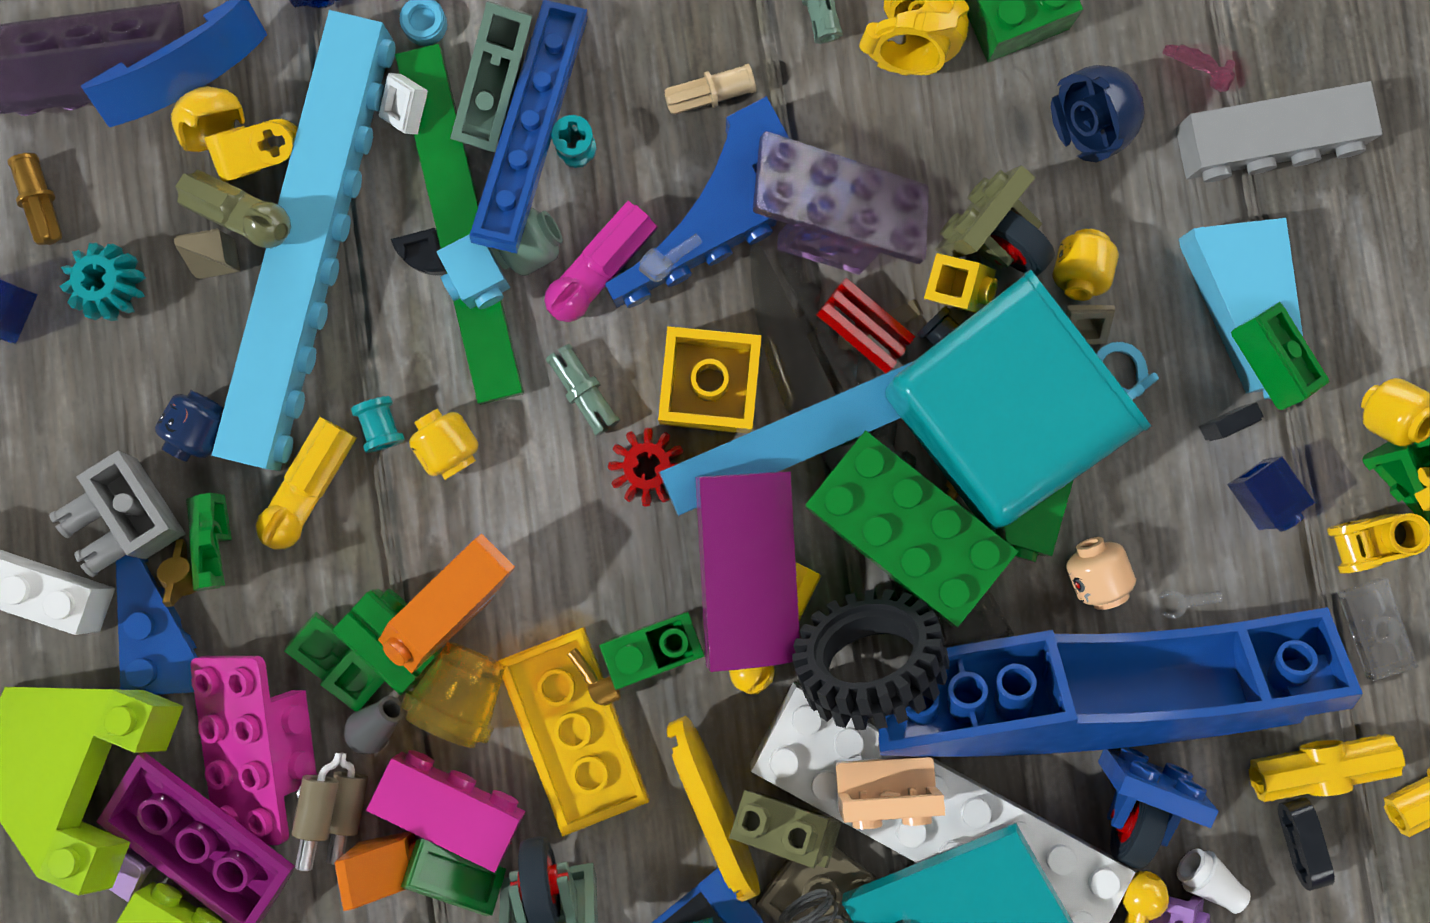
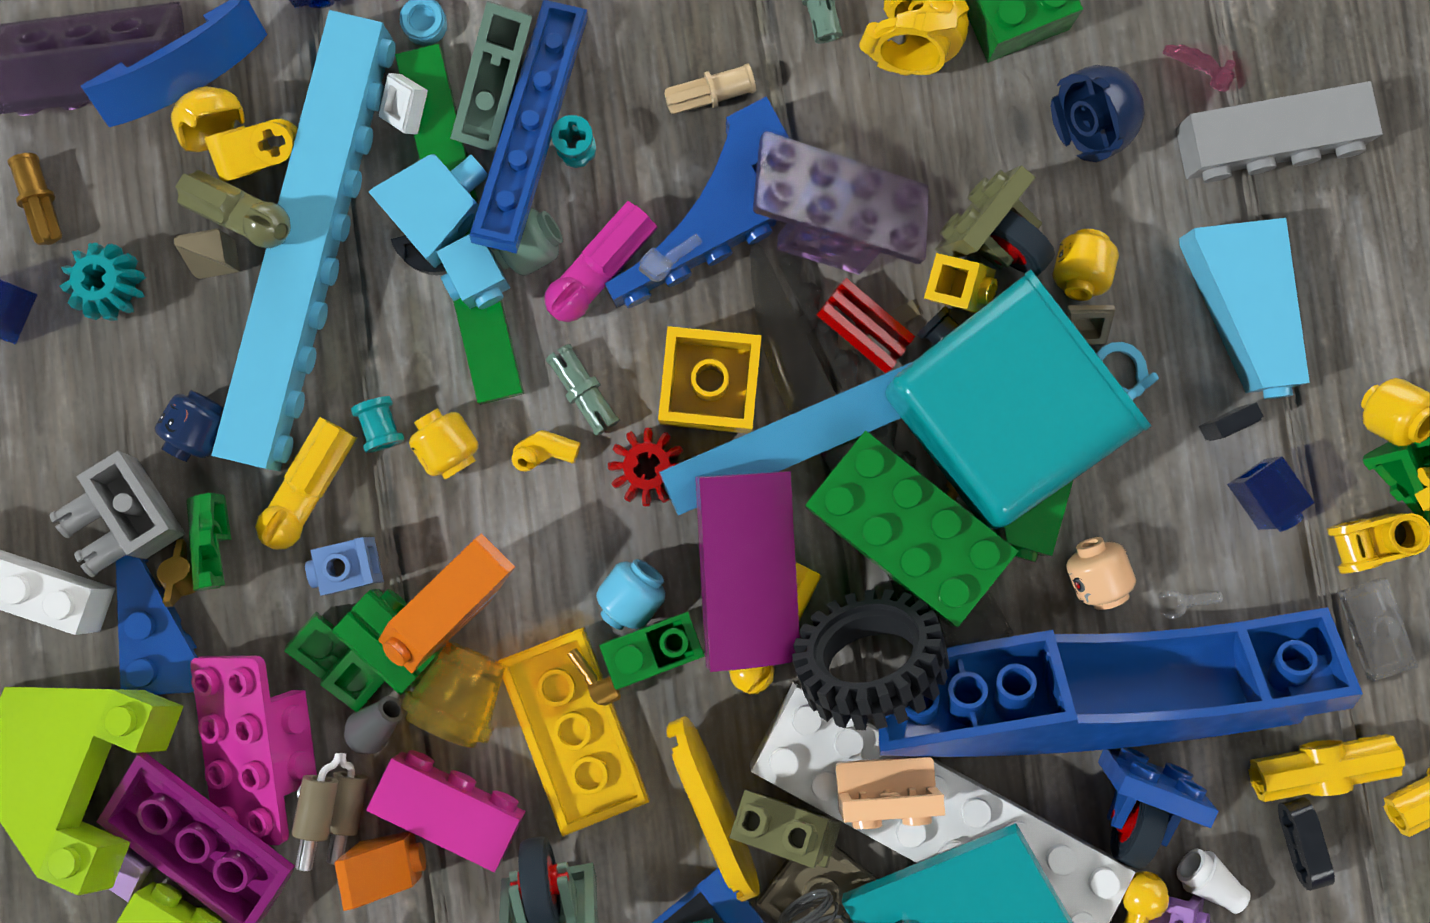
green tile [401,839,506,916] -> none
green slope [1231,302,1330,410] -> none
none -> medium blue brick [305,537,384,596]
none -> medium azure torso [369,154,488,268]
none -> yellow arm [511,430,581,472]
none -> medium azure head [596,559,665,630]

